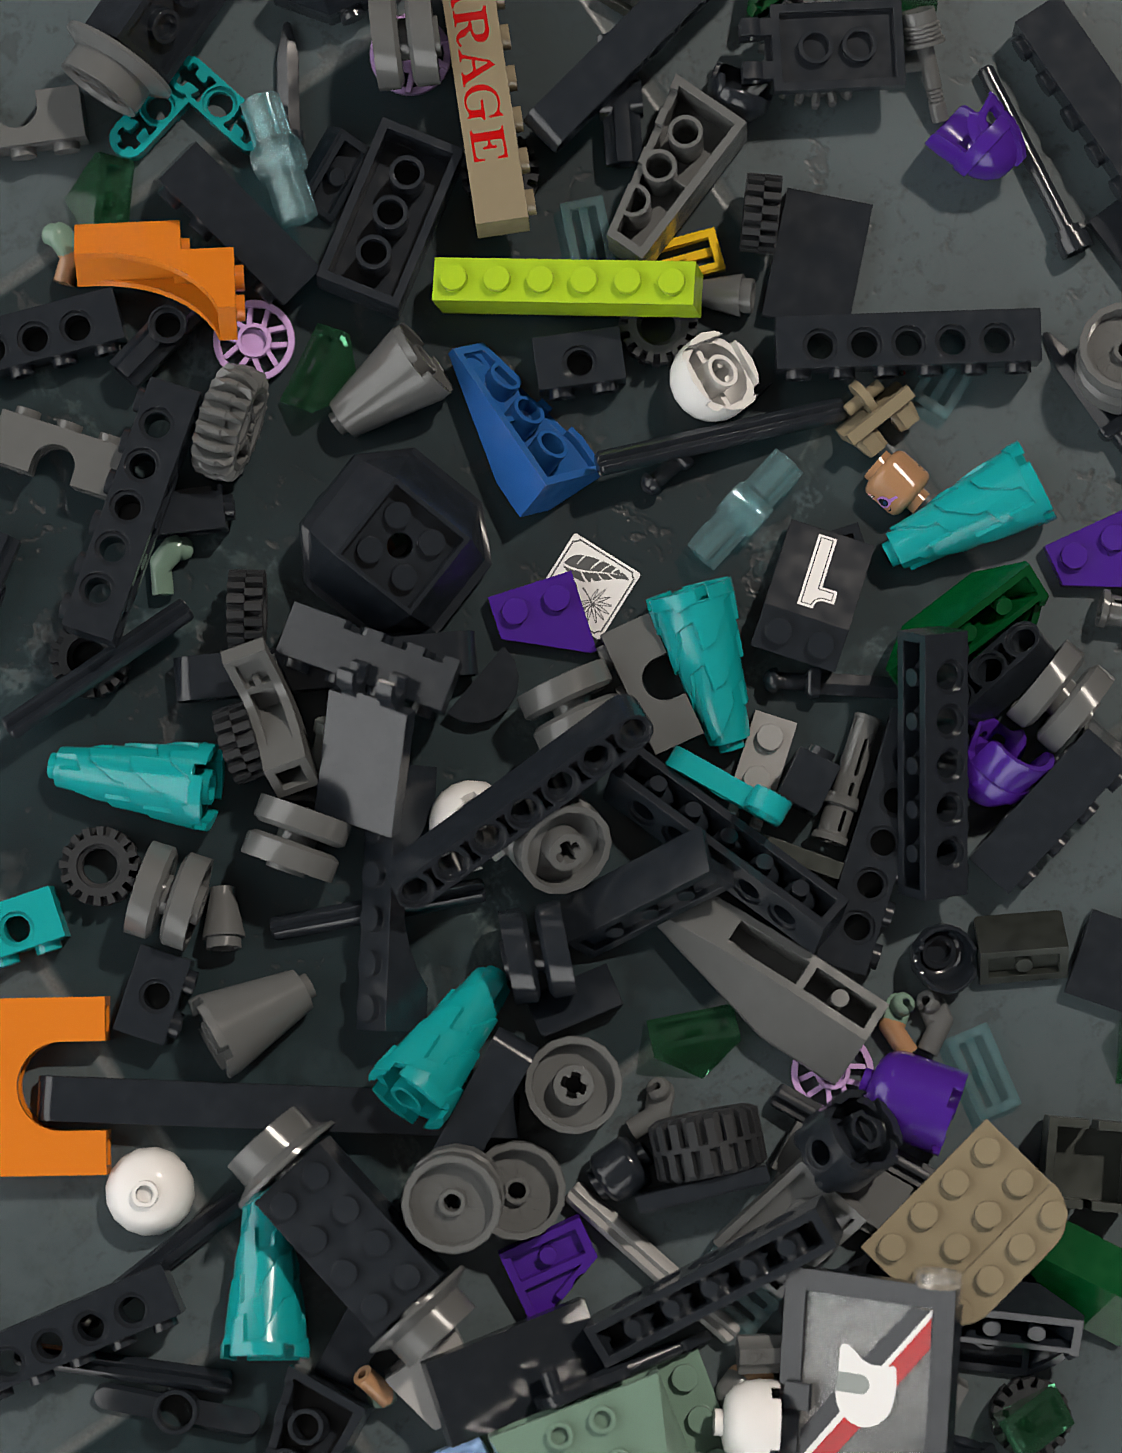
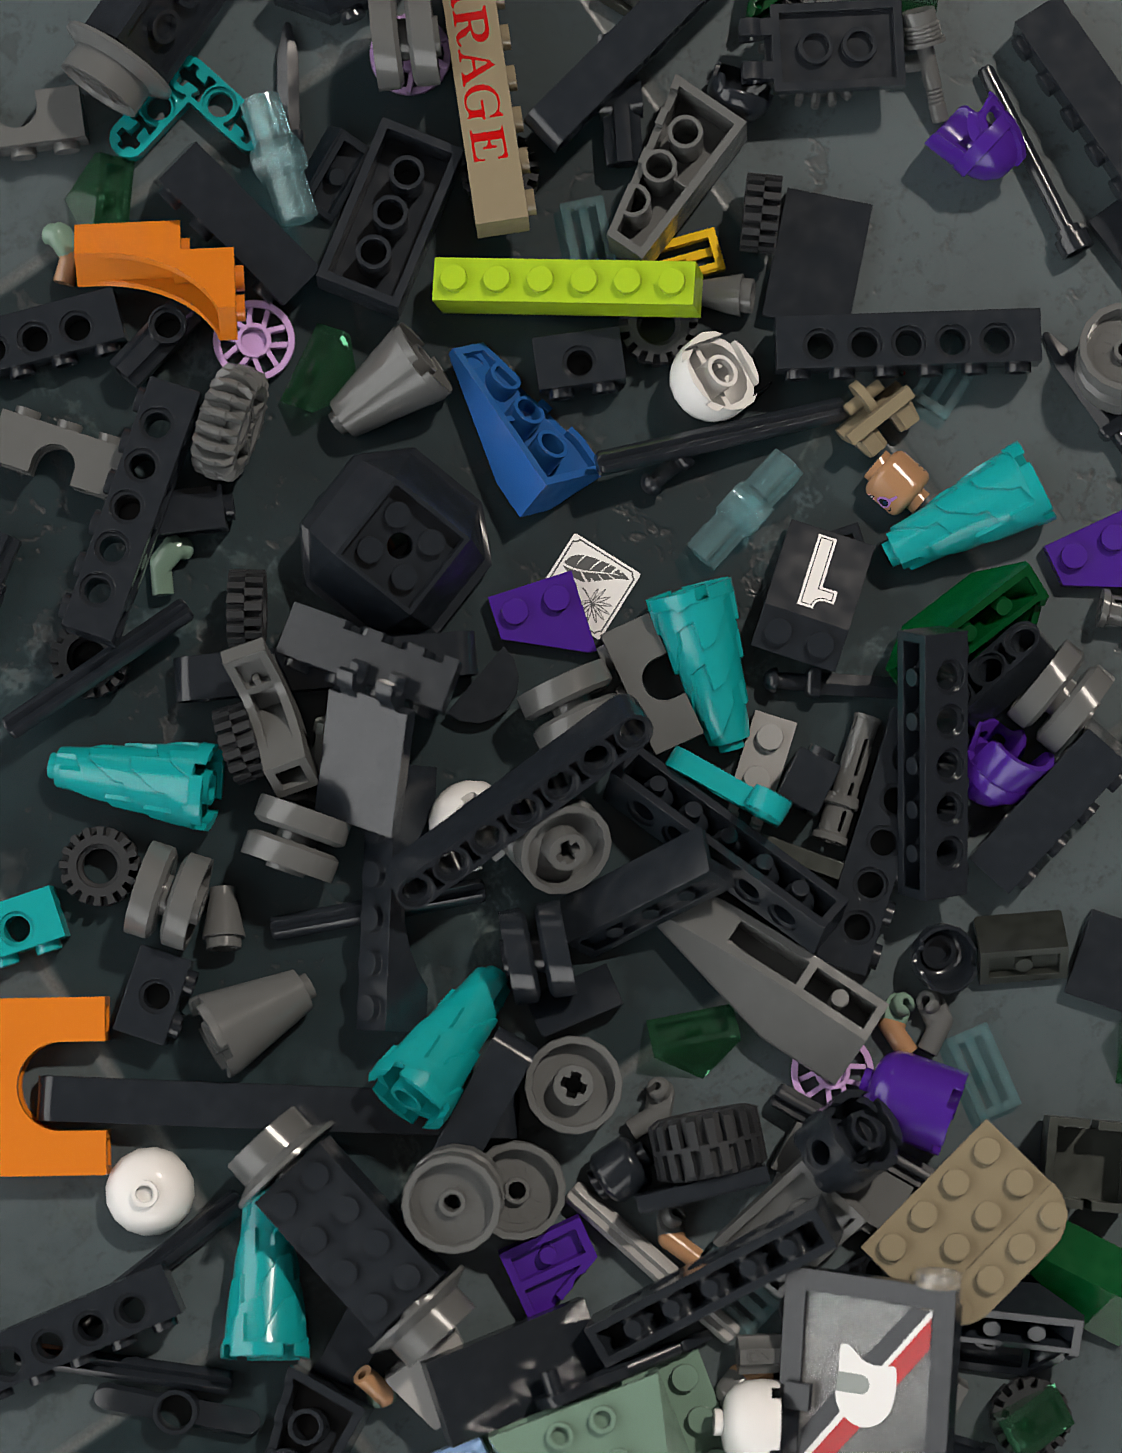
none -> arm [656,1205,704,1265]

